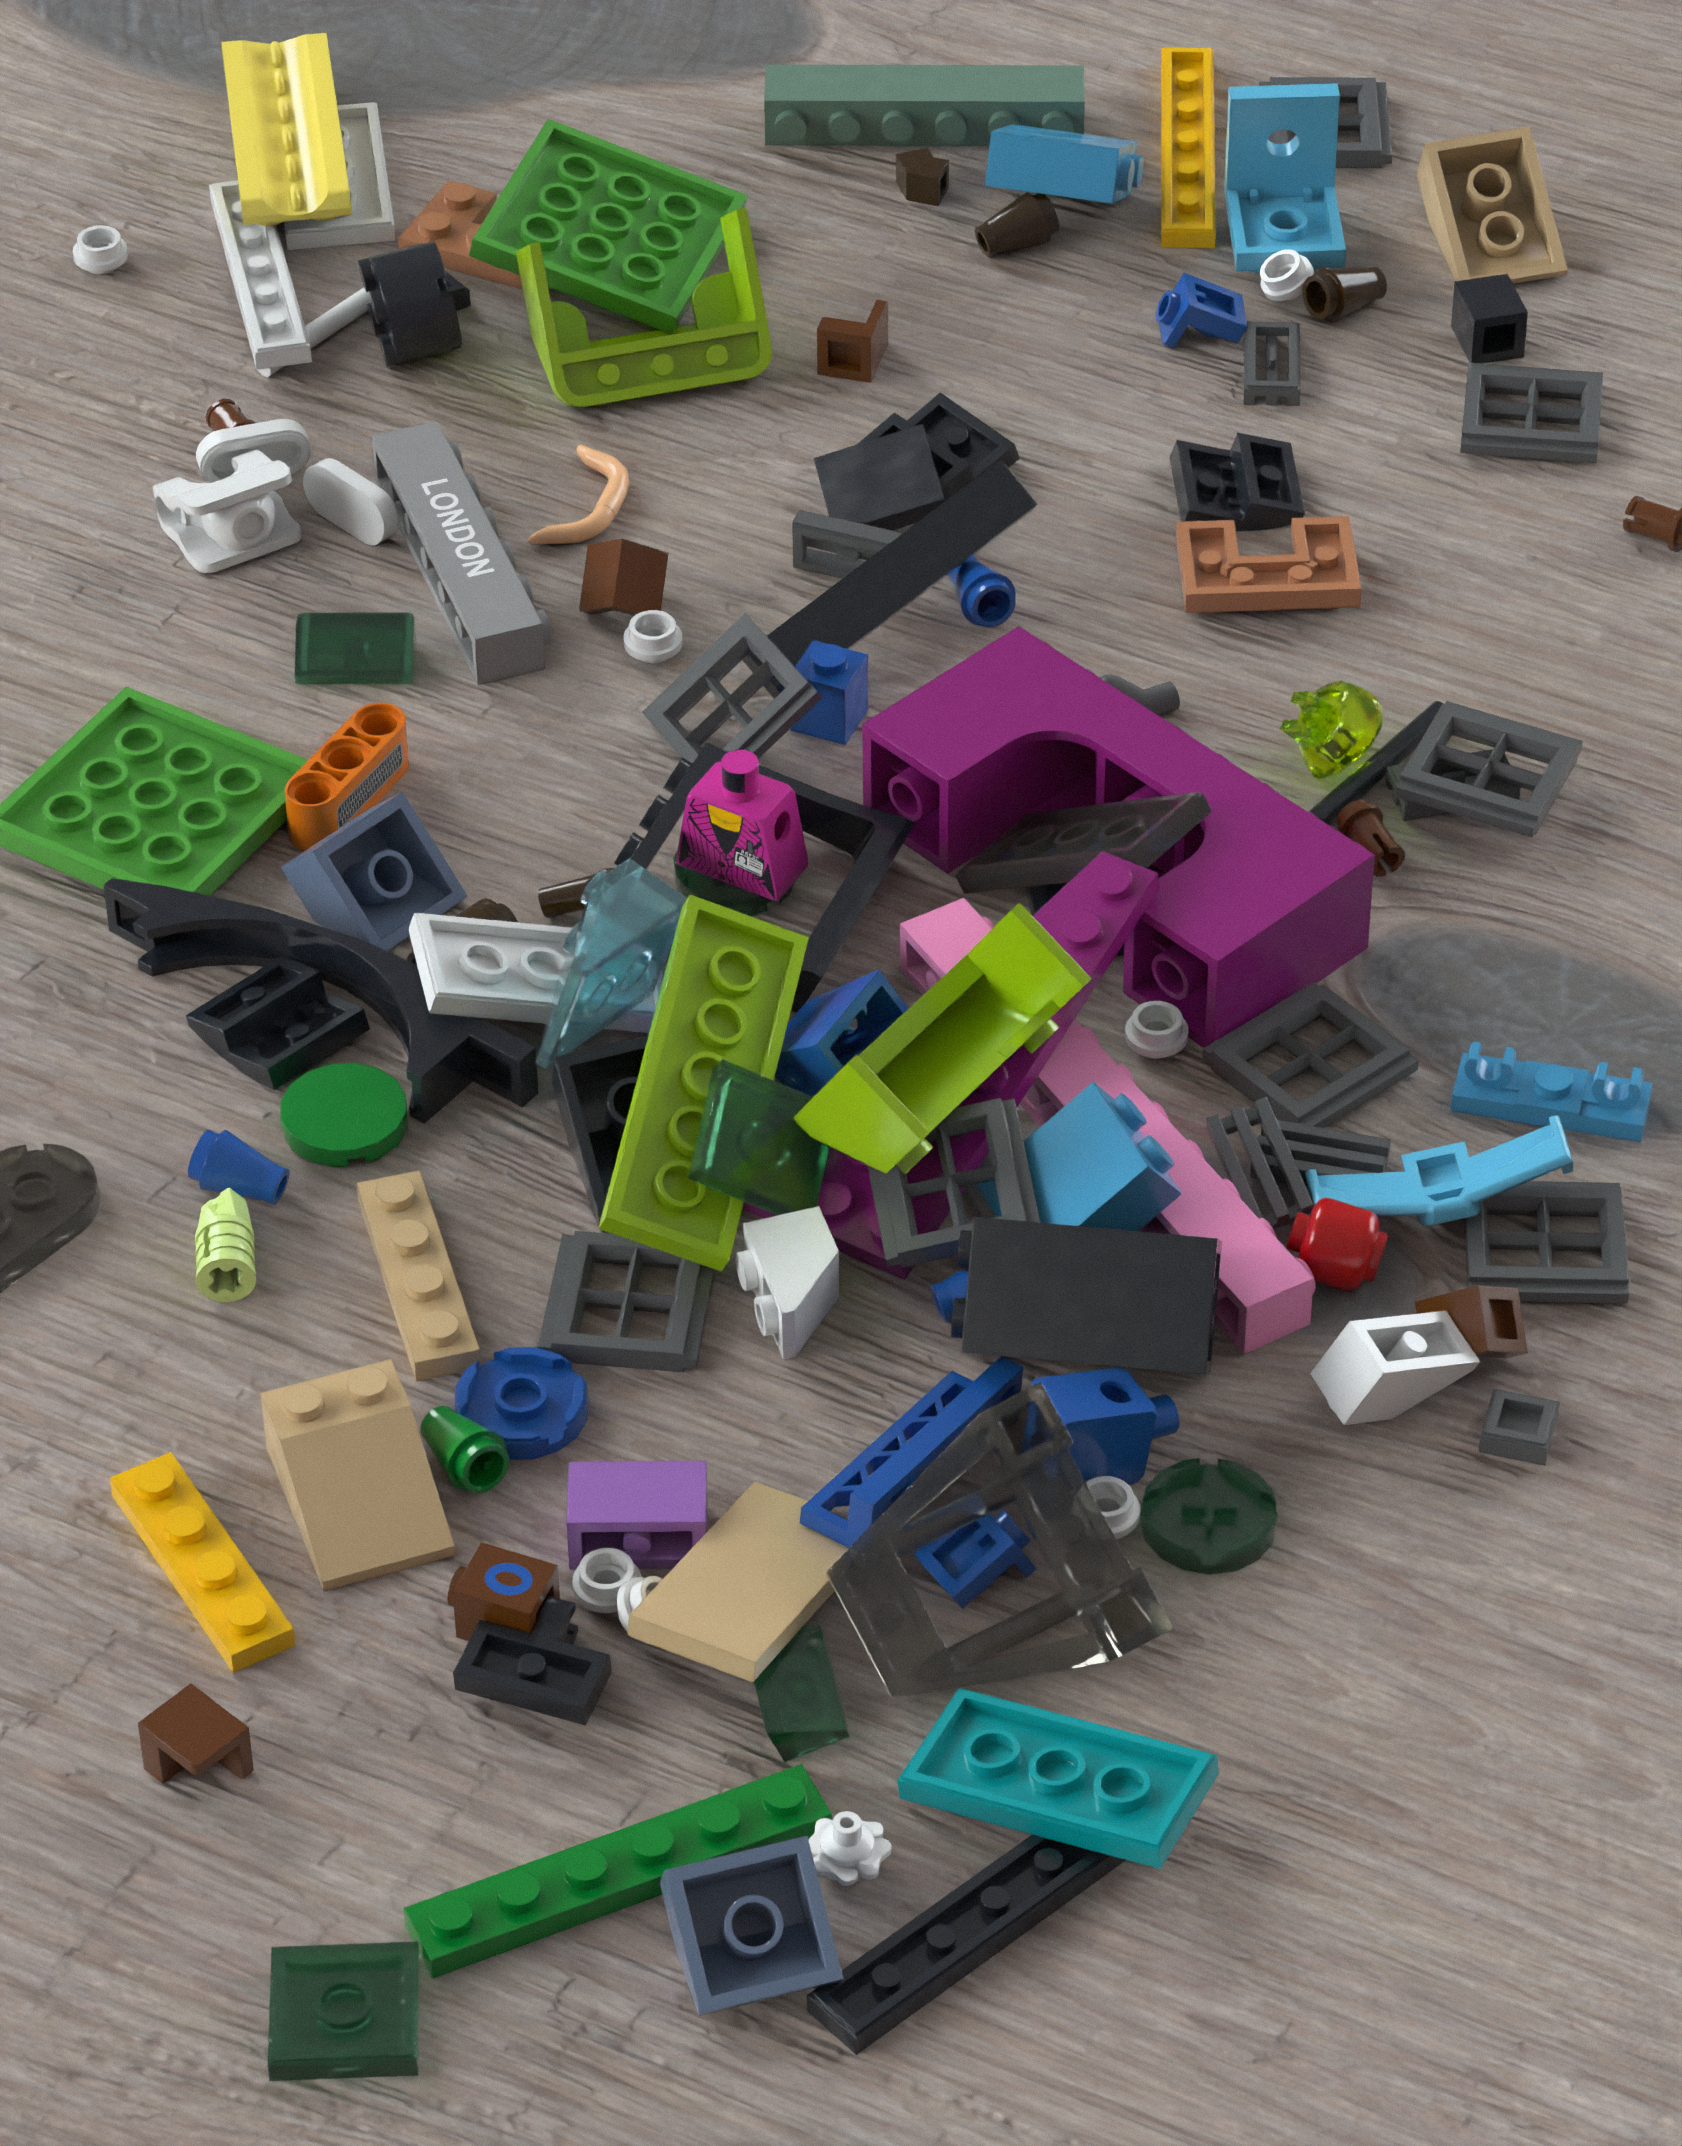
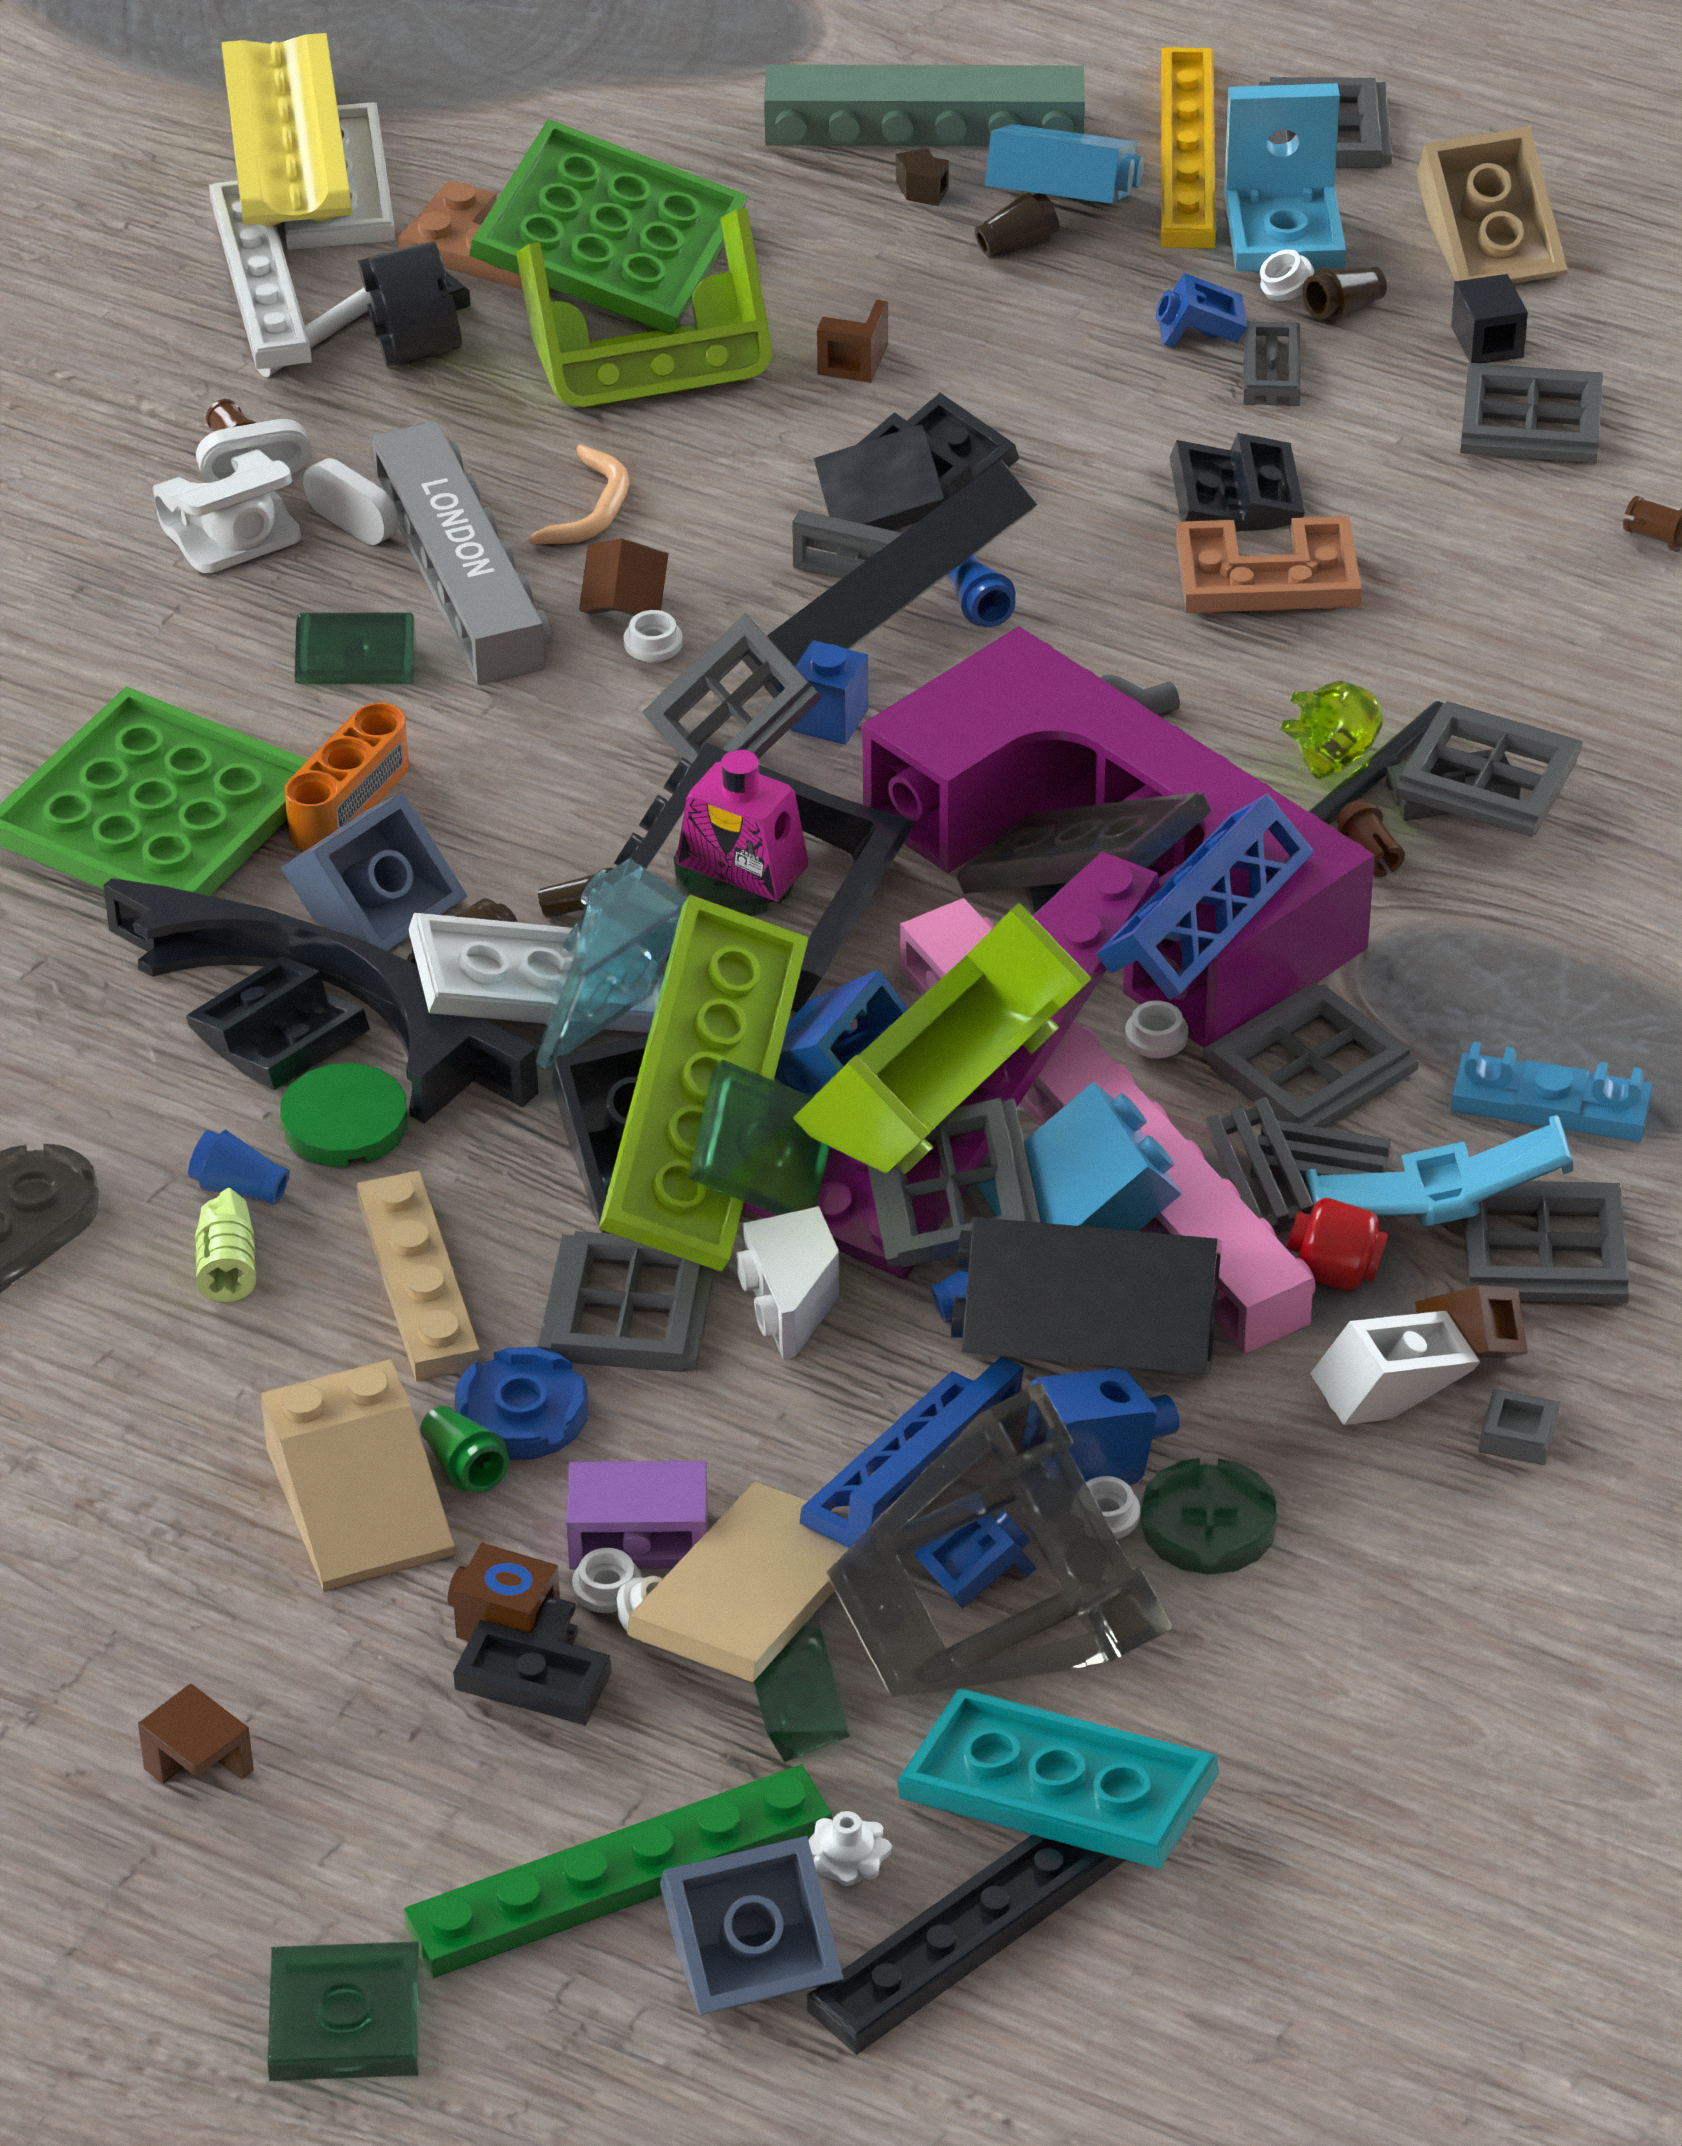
white plate [73,225,128,275] -> none
yellow plate [110,1452,296,1673] -> none
none -> blue fence [1096,793,1314,1000]

